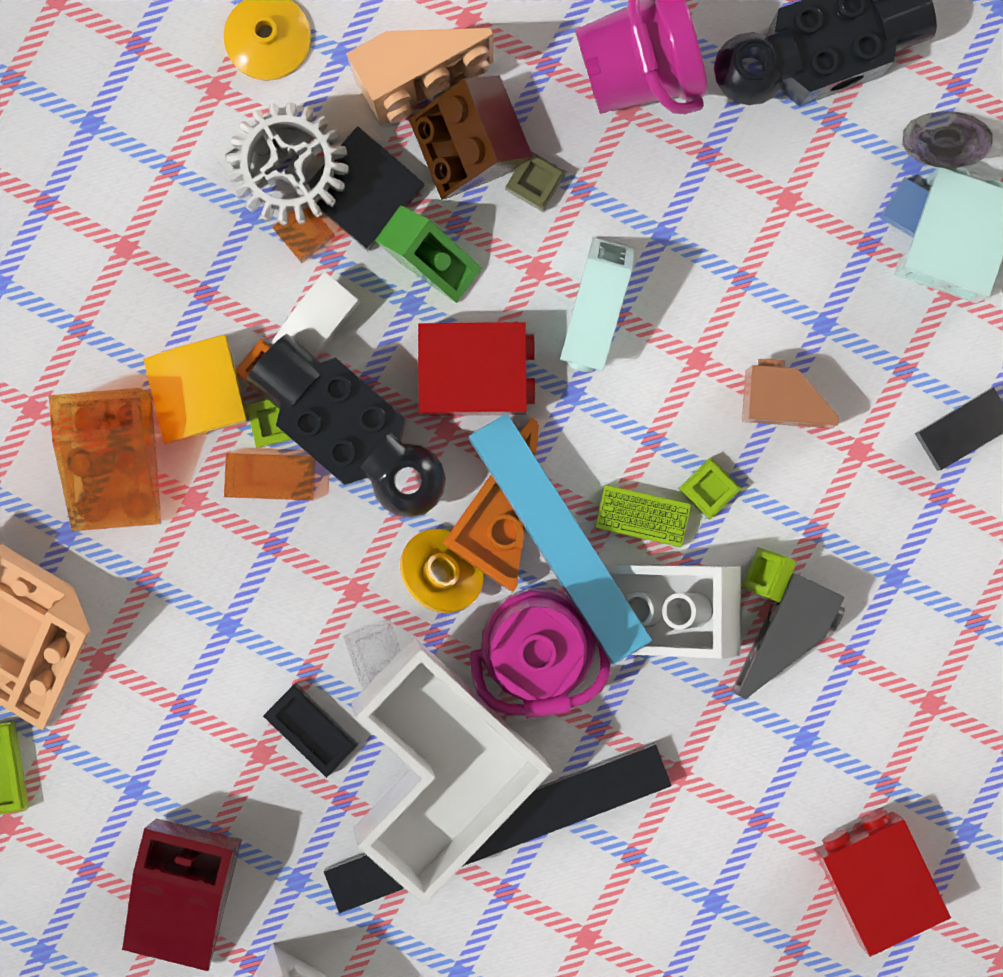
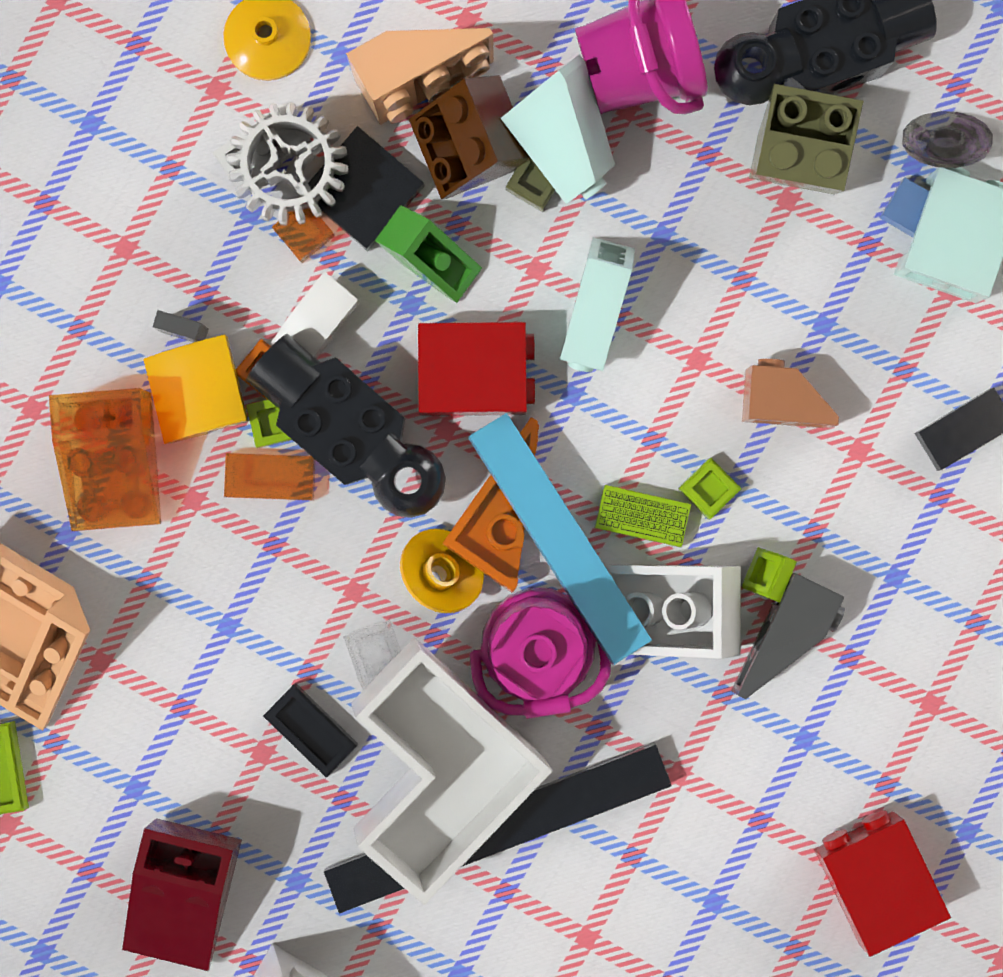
none -> dark grey tile [152,310,209,342]
none -> light aqua slope [501,54,615,204]
none -> olive slope [749,84,863,195]

